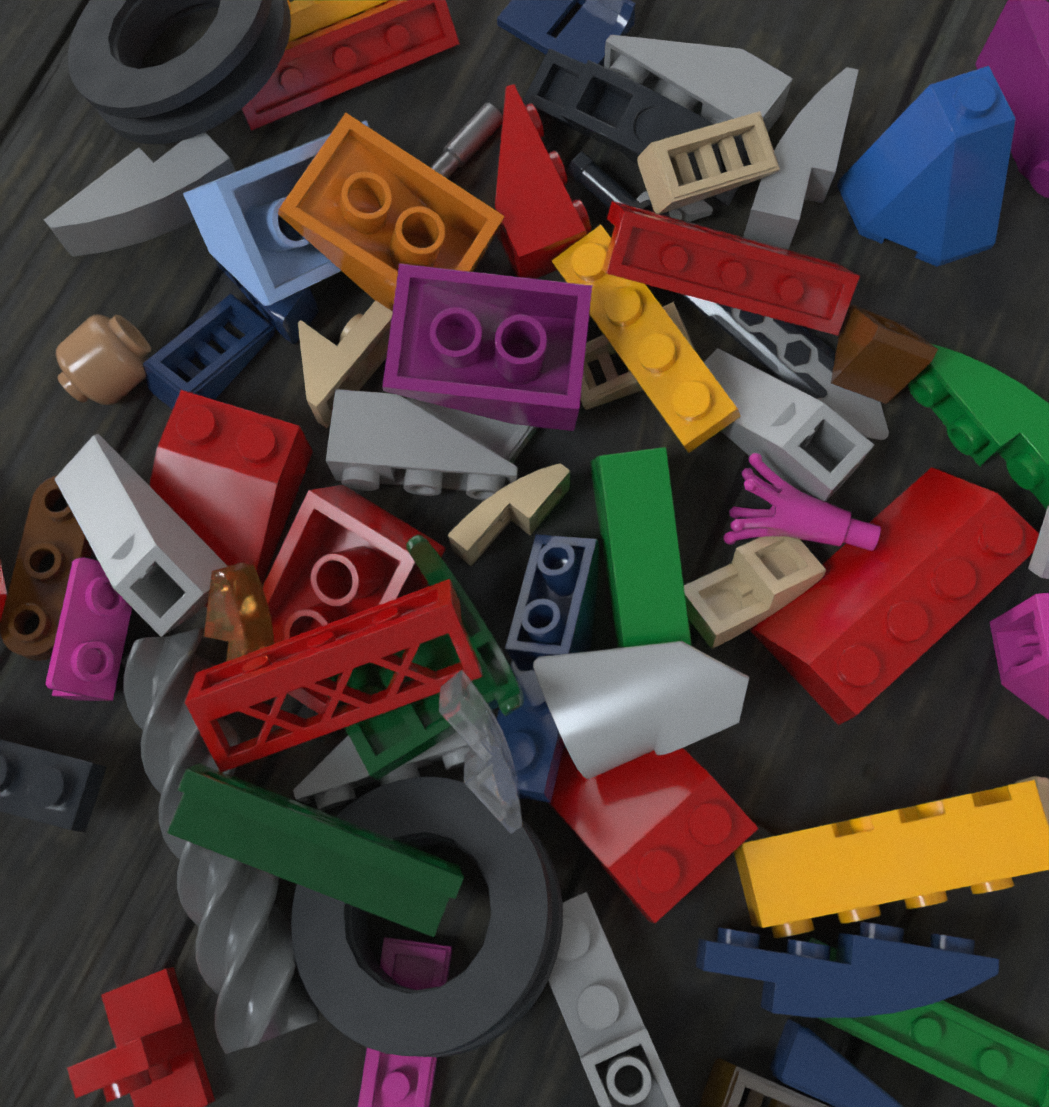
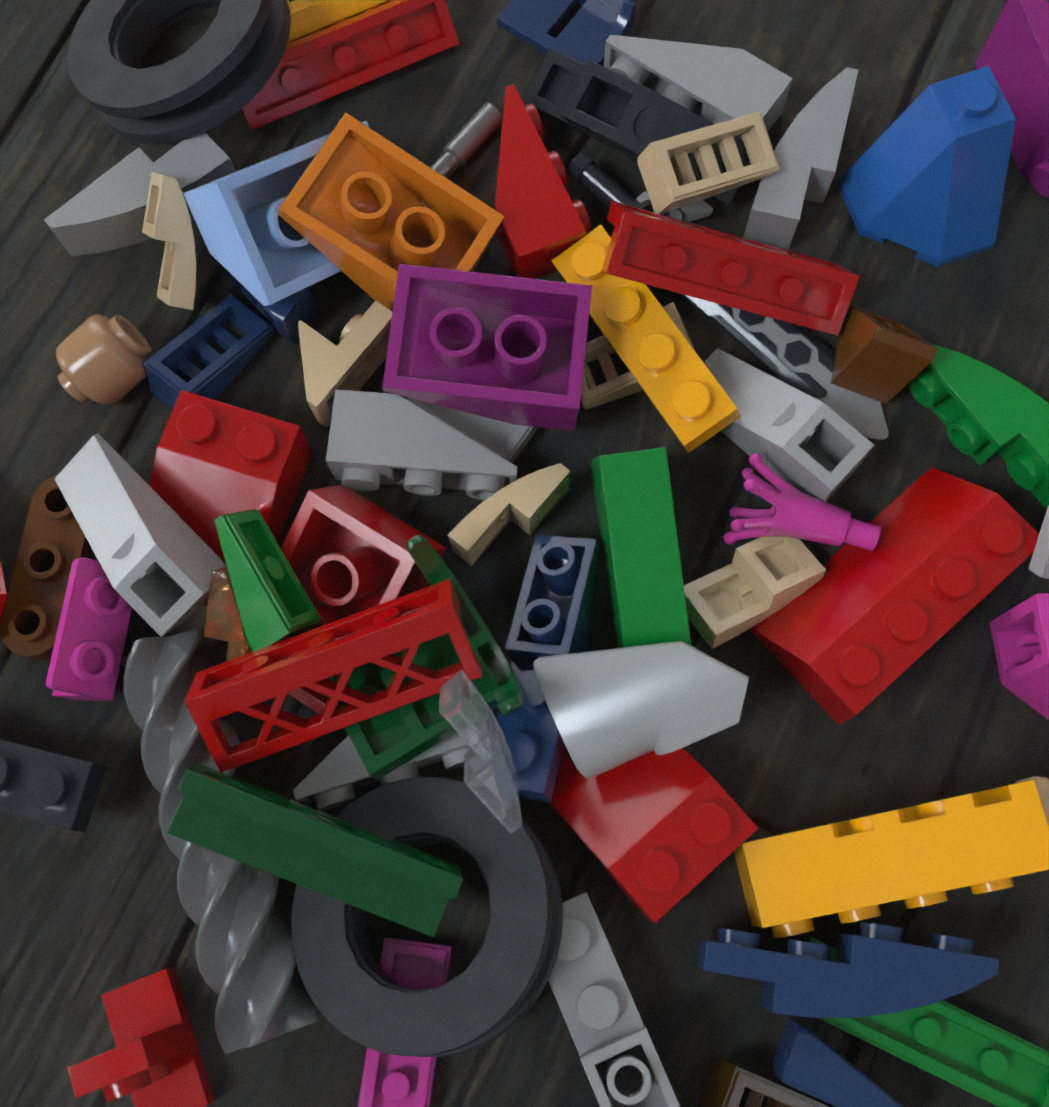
none -> tan slope [142,172,196,310]
none -> green slope [214,509,320,652]

